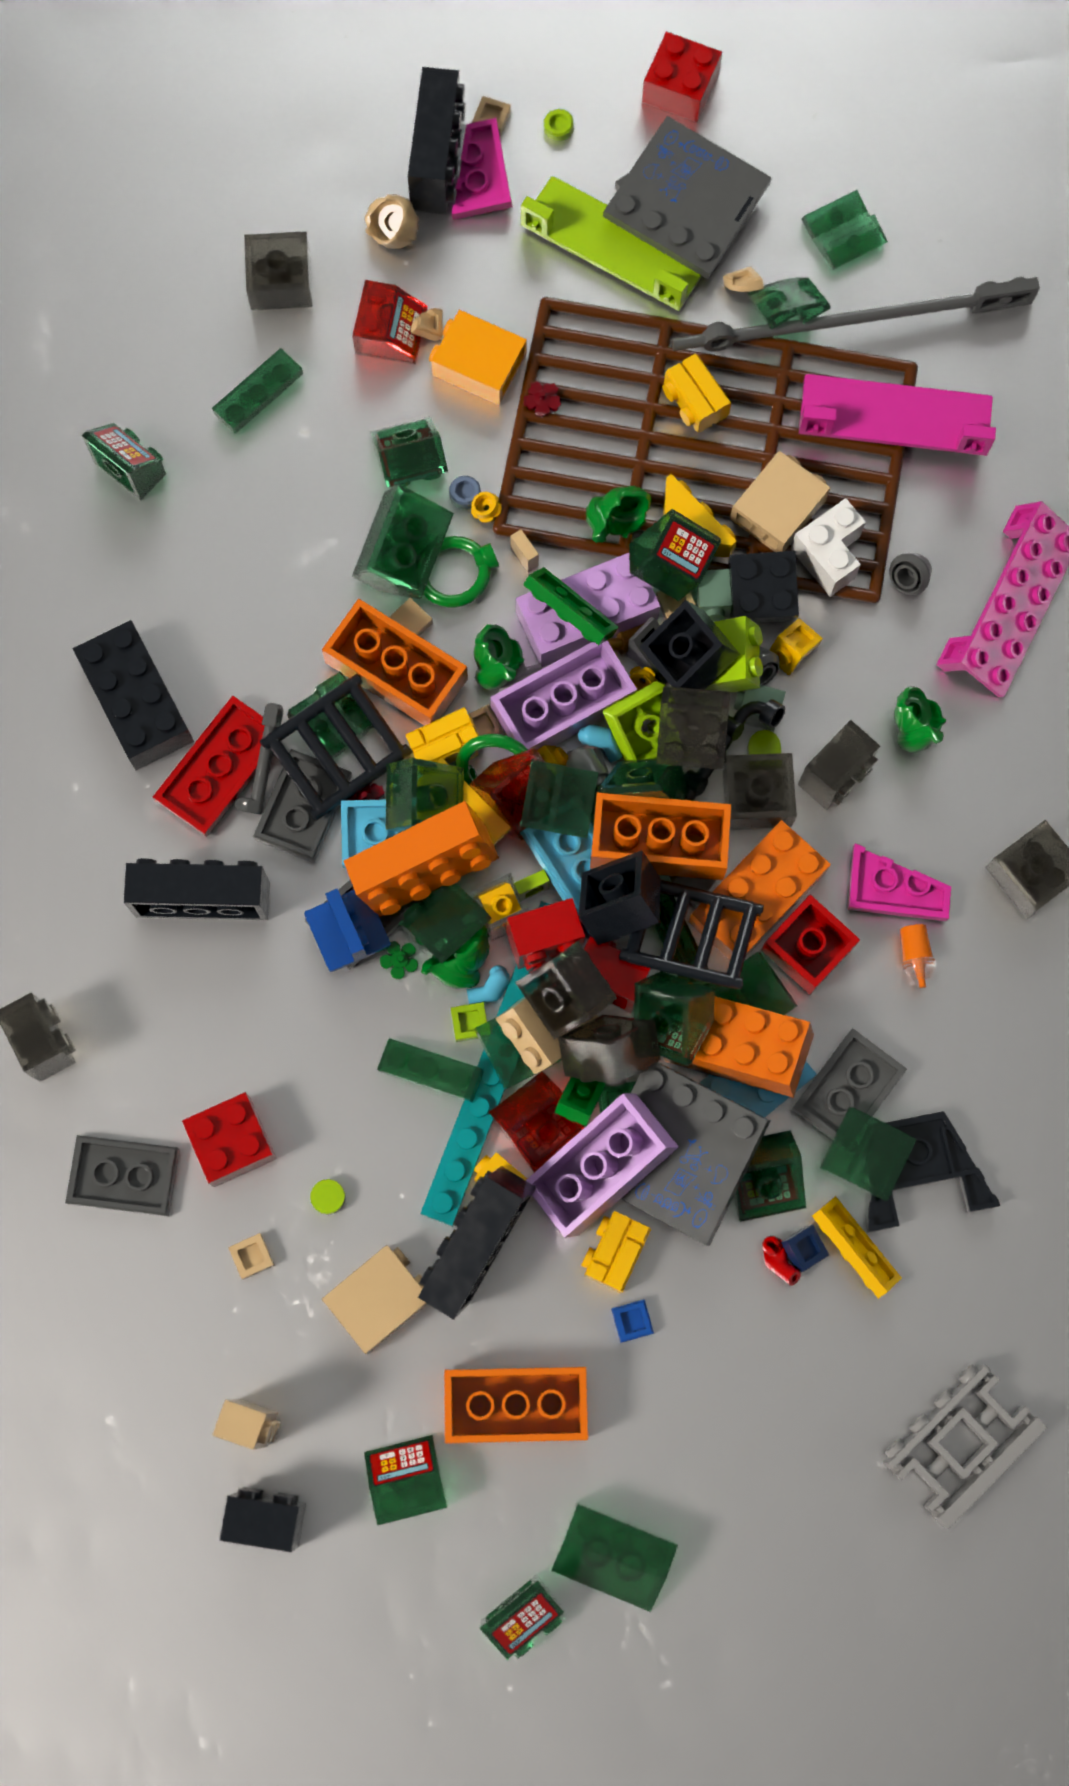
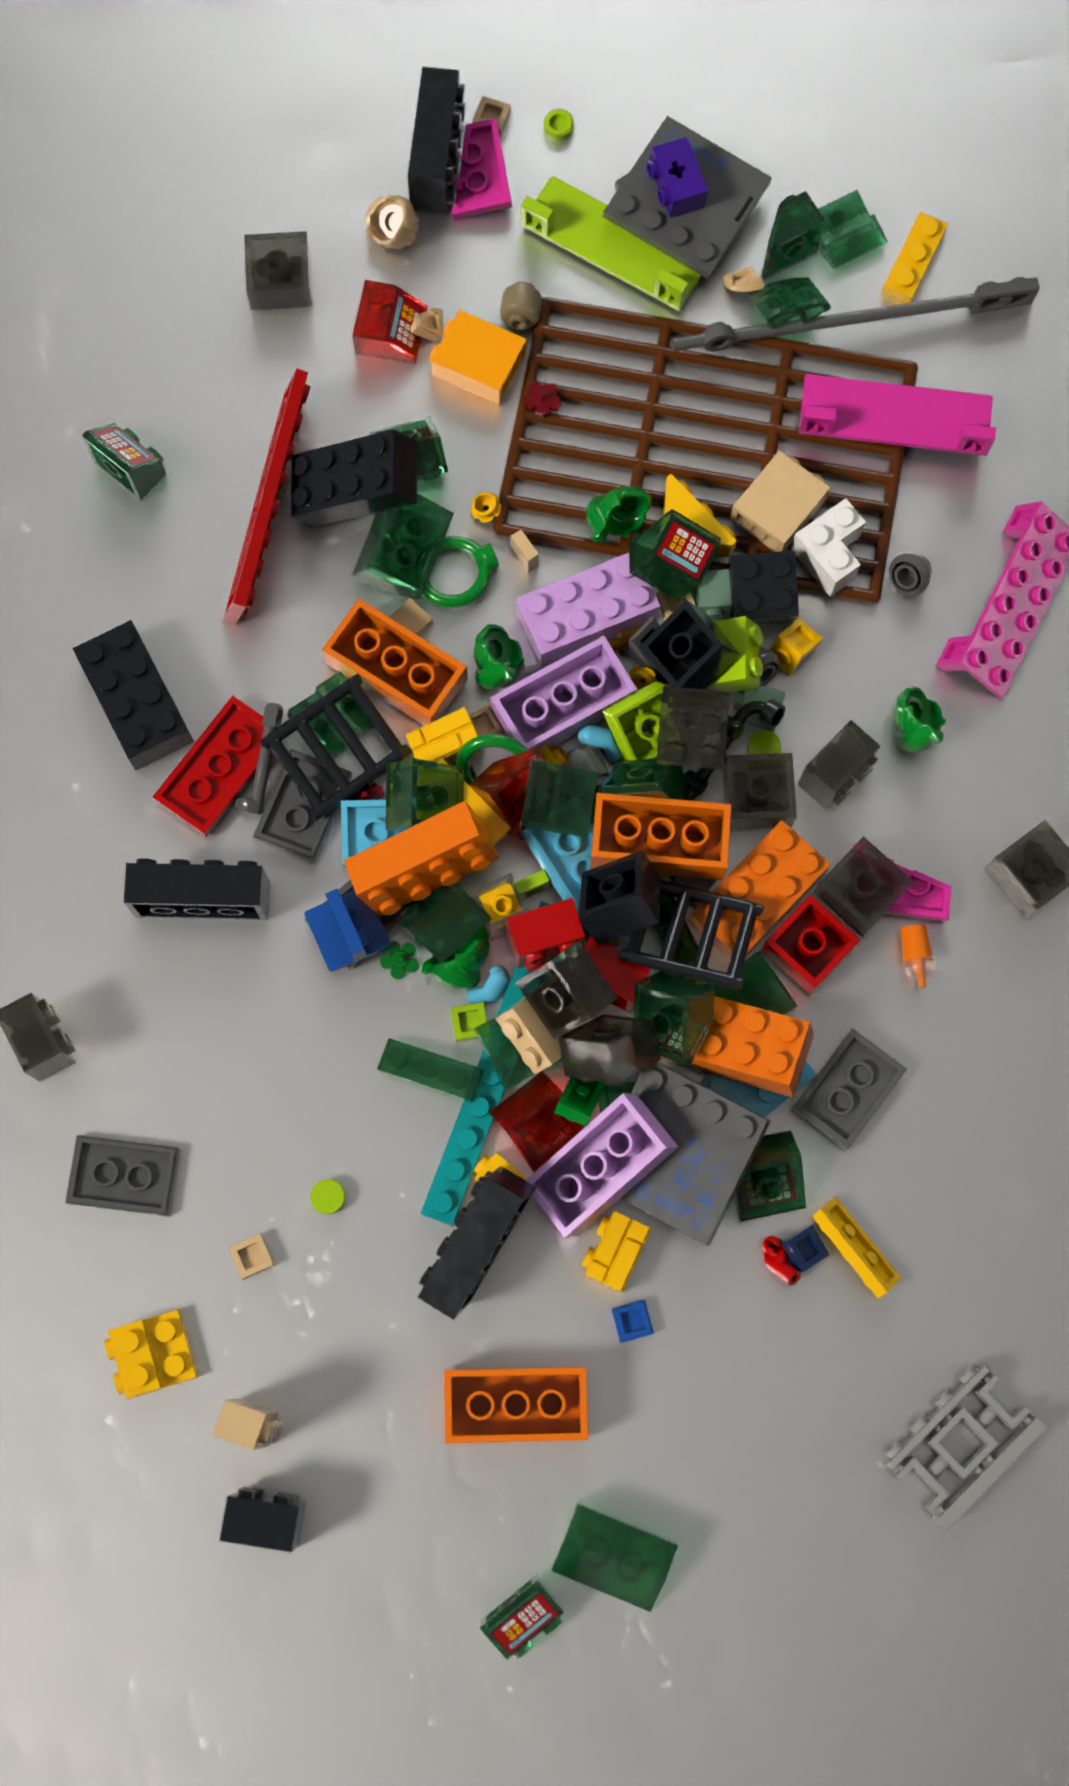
red brick [182,1092,277,1187] -> none
clear green plate [212,348,303,434] -> none
tan brick [322,1245,427,1355] -> none
clear green slope [364,1435,449,1526] -> none
sand blue tile [449,476,481,509] -> none
green plate [523,567,619,646] -> none
red brick [642,31,722,123] -> none
yellow brick [663,353,732,433] -> none
clear green slope [820,1107,917,1201] -> none
black wing [866,1111,1000,1233] -> none
none -> yellow plate [104,1309,198,1399]
none -> red plate [223,368,311,624]
none -> black brick [291,429,417,527]
none -> dark tan head [500,281,542,331]
none -> dark purple brick [646,137,709,217]
none -> clear green slope [761,191,825,280]
none -> clear smoke brick [813,836,914,938]
none -> yellow plate [882,212,948,303]

